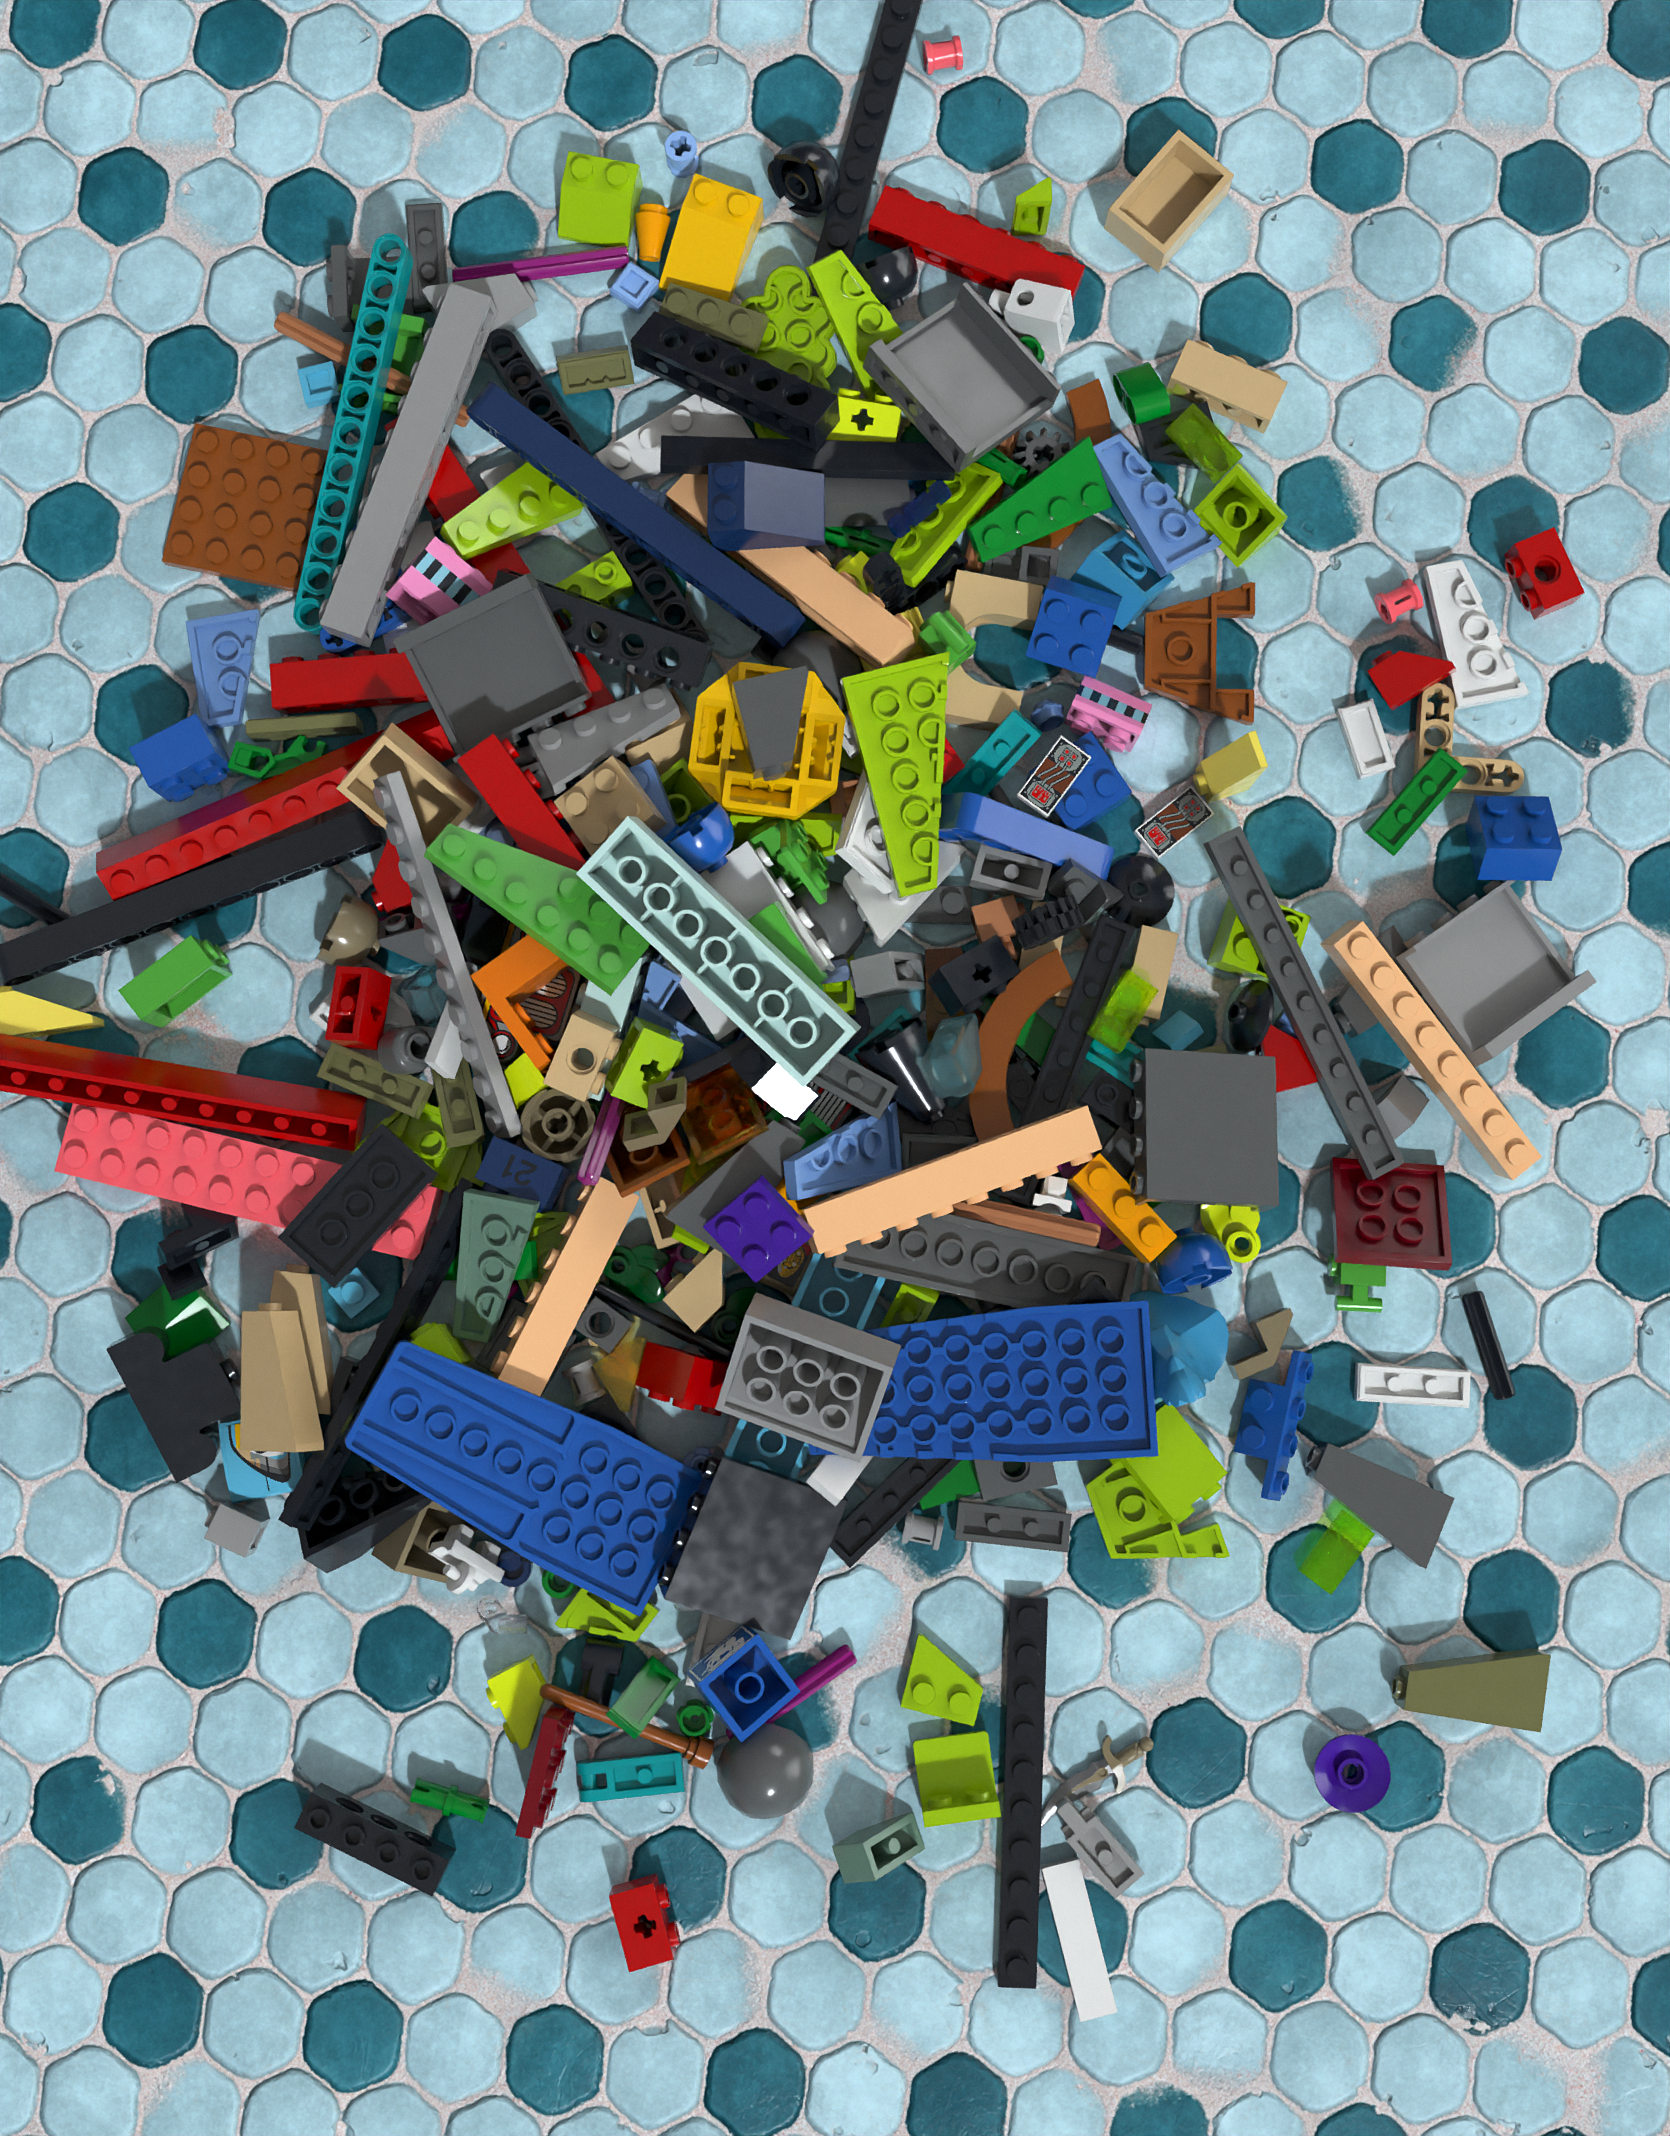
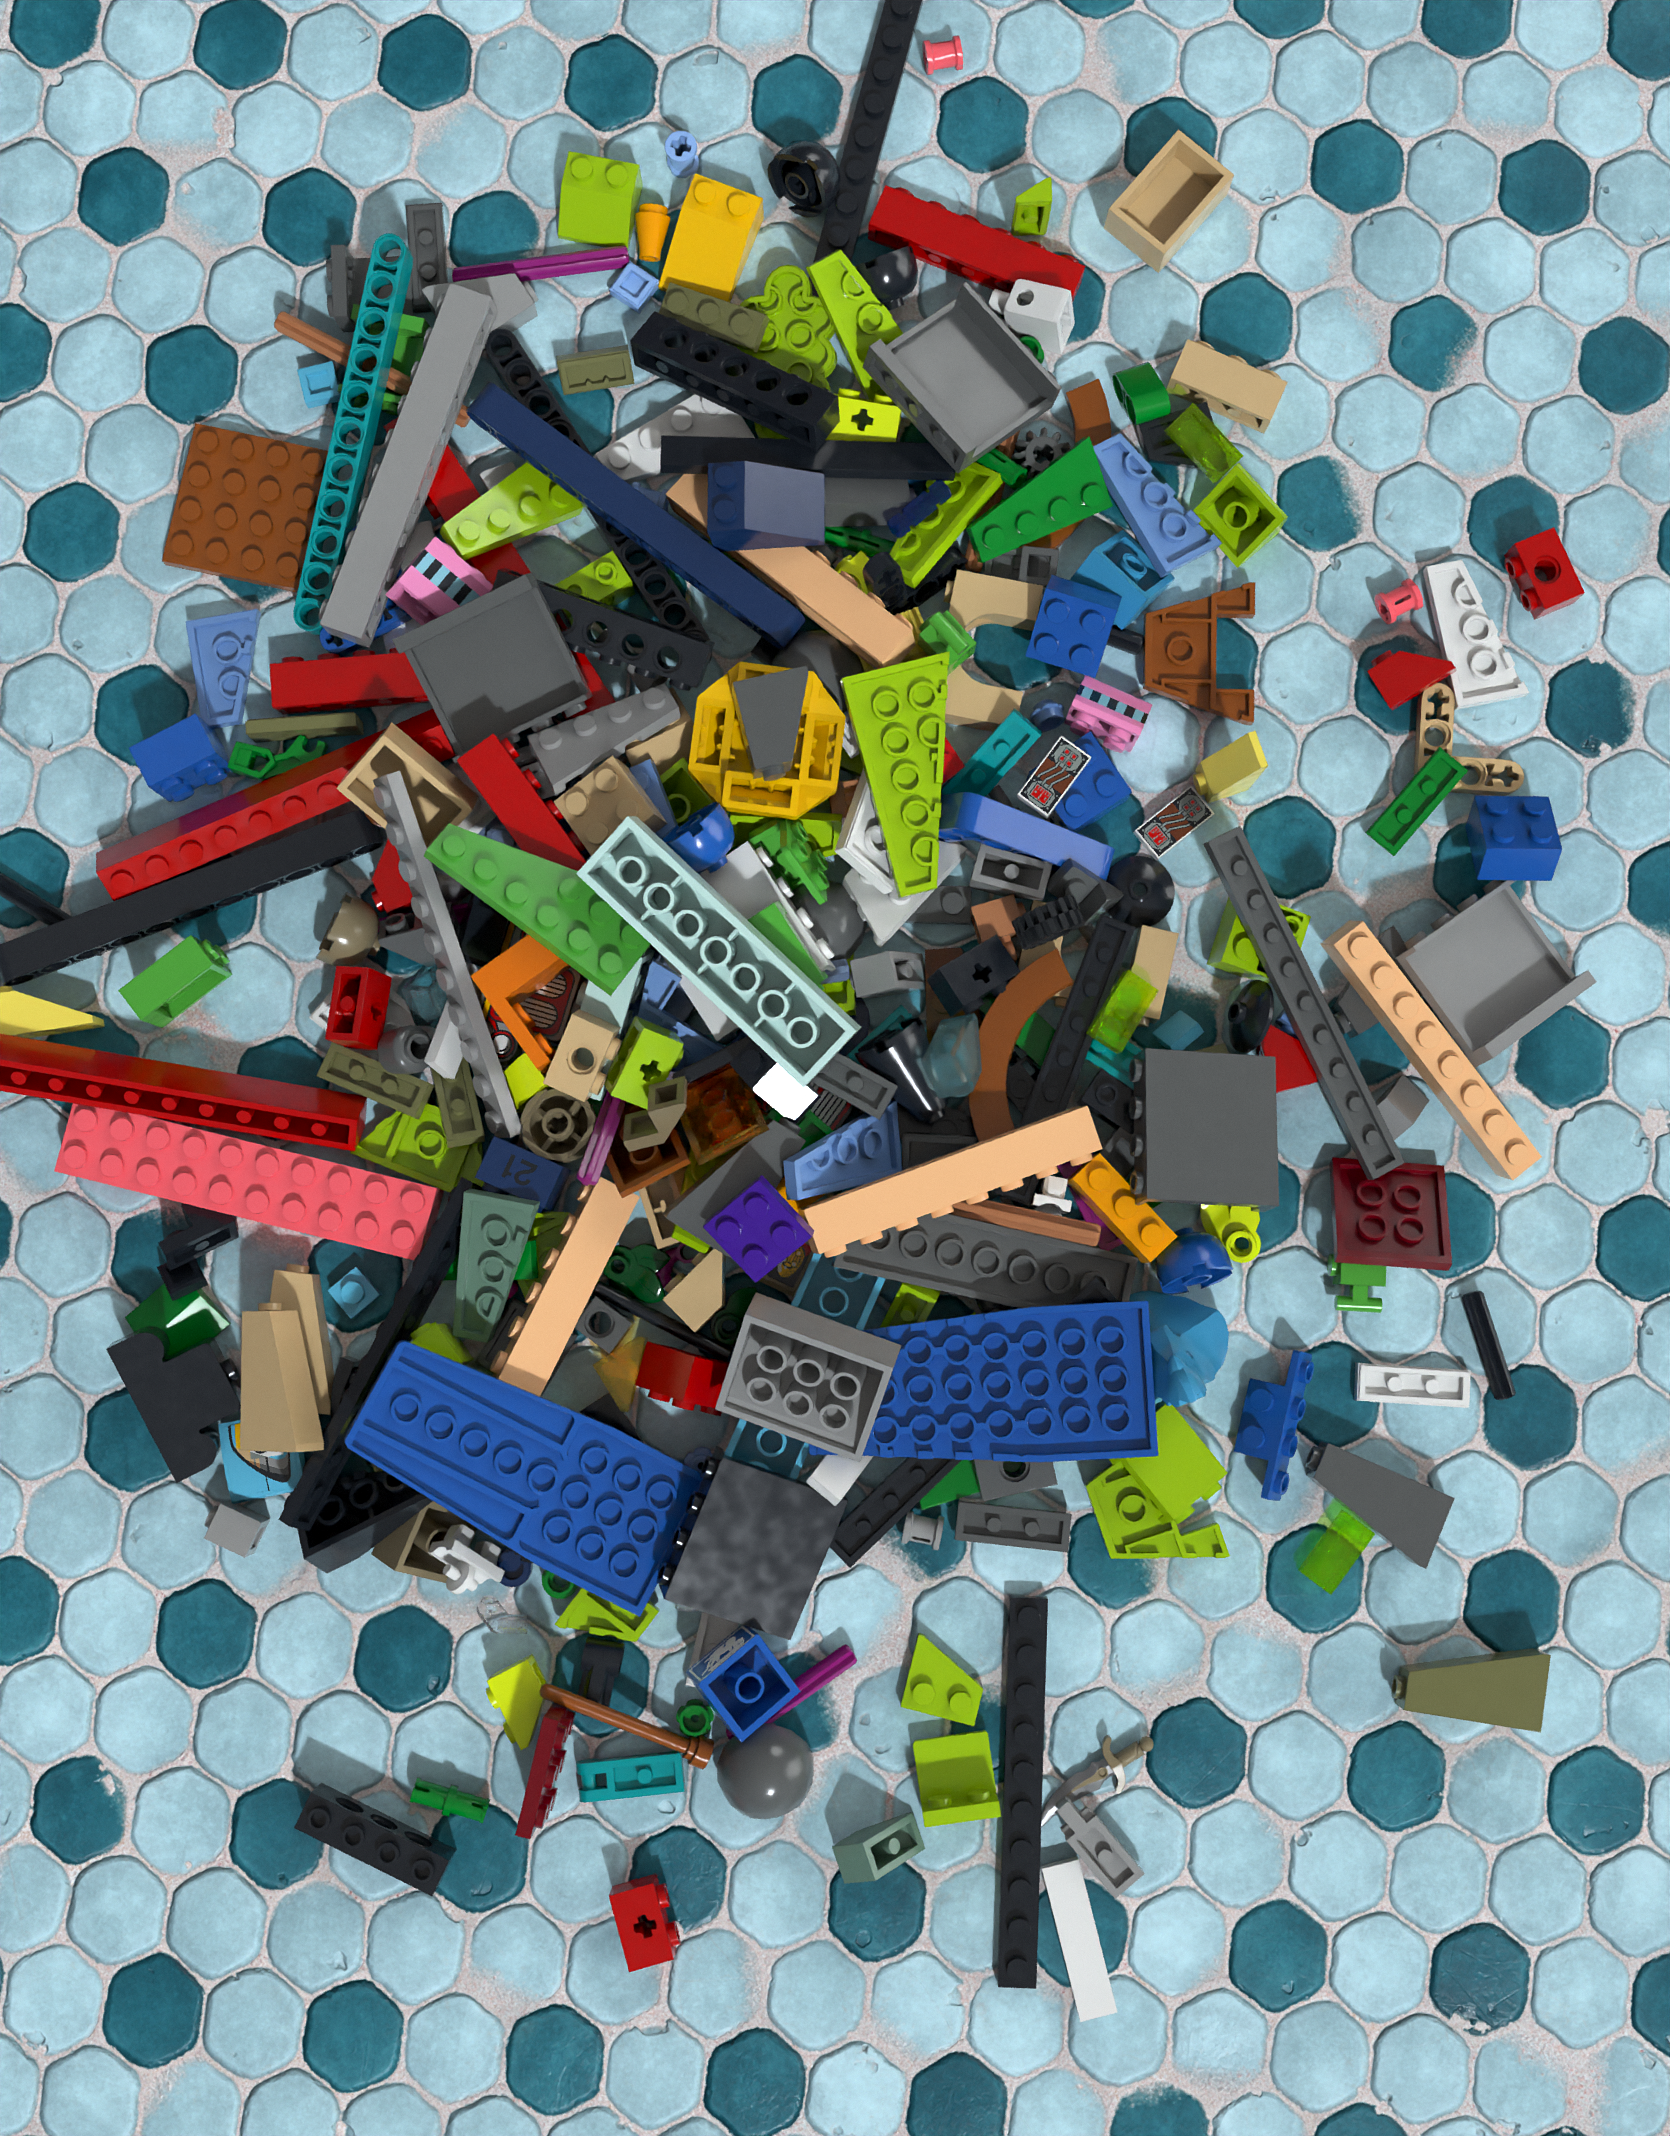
black plate [278,1123,440,1288] -> none
light grey bush [561,1359,606,1407] -> none
green tile [606,1655,681,1739] -> none
dark tan slope [1228,1308,1293,1380] -> none
dark purple dish [1314,1734,1391,1813] -> none
white tile [1336,699,1395,780] -> none

